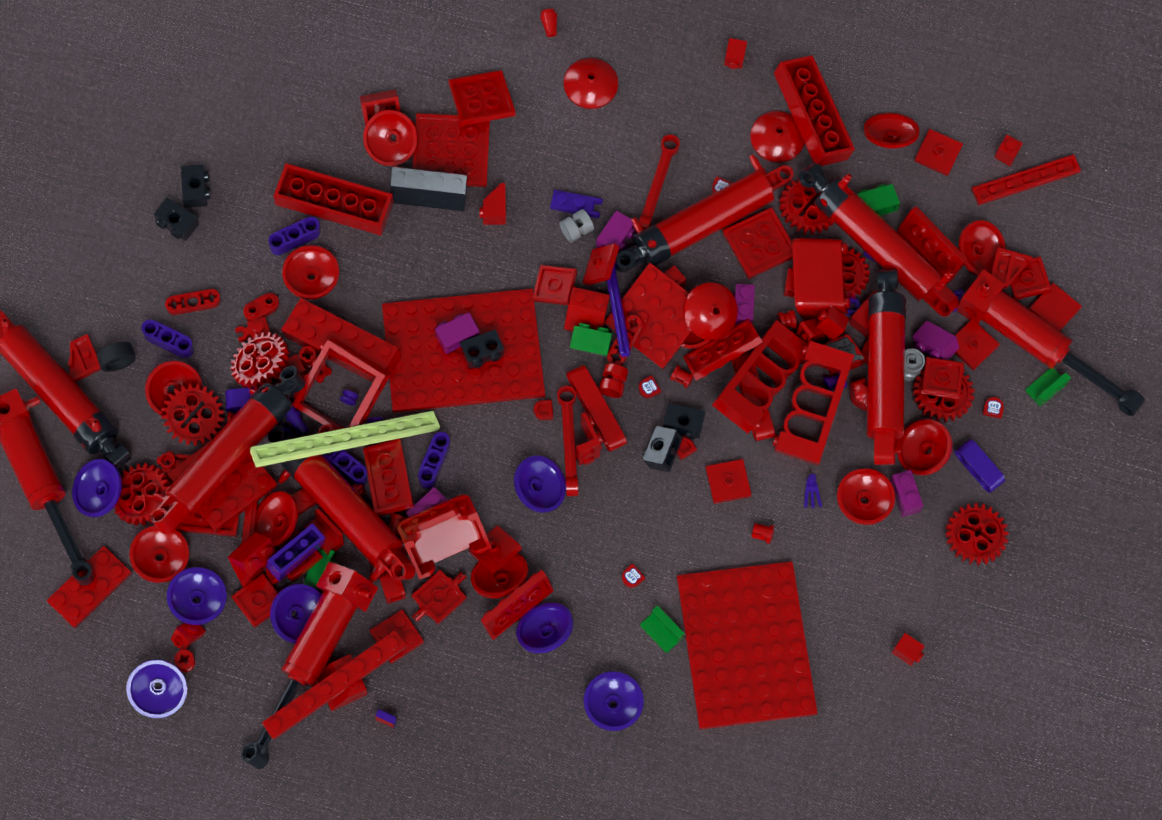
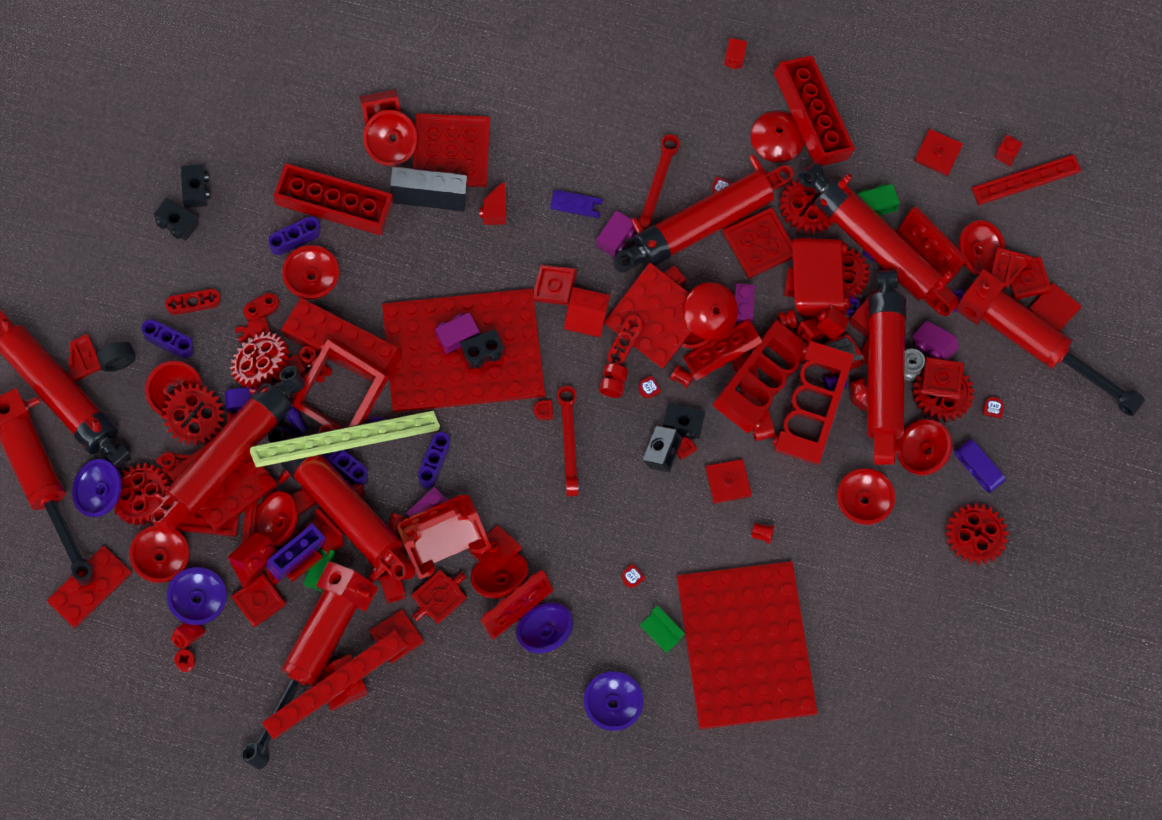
dark purple dish [126,659,187,718] -> none
dark purple dish [270,584,321,643] -> none
dark purple bush [339,390,359,406] -> none
red plate [363,439,414,516] -> none
dark purple tile [375,709,397,728] -> none
red plate [448,70,515,126] -> none
dark purple dish [514,456,566,513] -> none
red cone [540,9,558,37] -> none
light grey wheel [559,209,594,243] -> none
red dish [563,58,618,109] -> none
red beam [566,365,627,452] -> none
green brick [570,323,612,356] -> none
red bracket [576,412,603,466] -> none
red plate [582,243,619,286] -> none
dark purple axle [607,264,630,357] -> none
dark purple piece [804,474,822,509] -> none
red dish [864,113,920,149] -> none
magenta brick [890,470,924,517] -> none
red brick [892,633,925,666] -> none
red plate [954,319,1000,371] -> none
green panel [1025,368,1071,407] -> none

